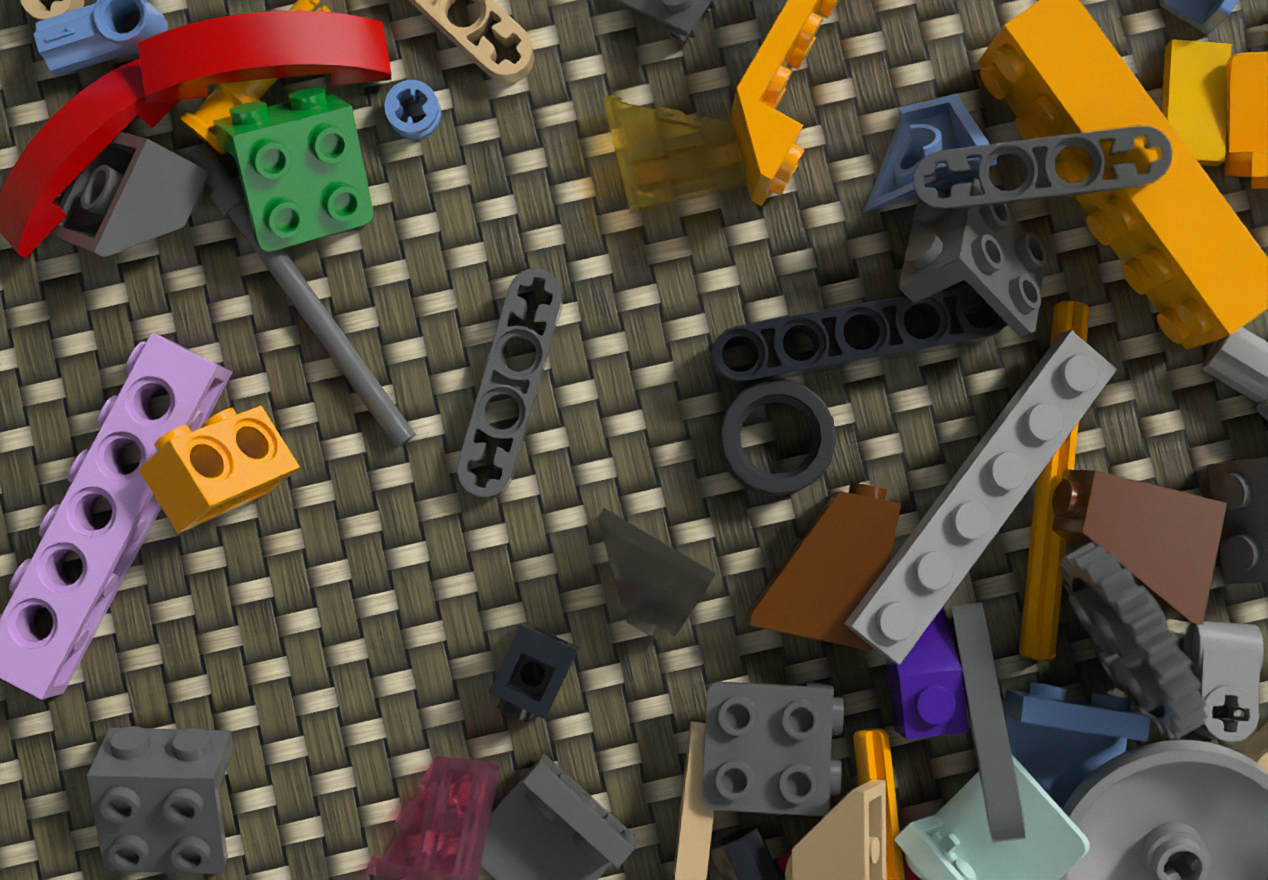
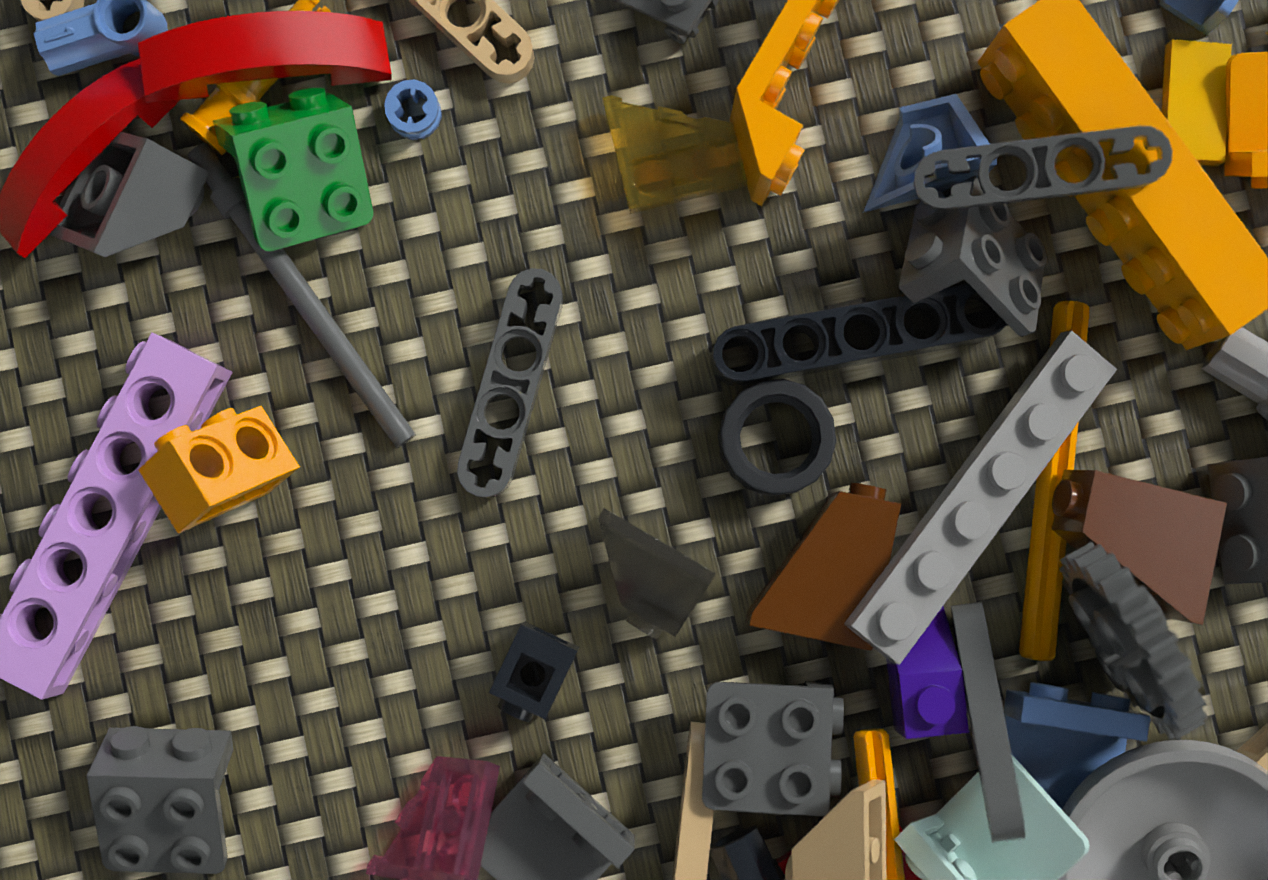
light grey piece [1183,621,1264,742] -> none

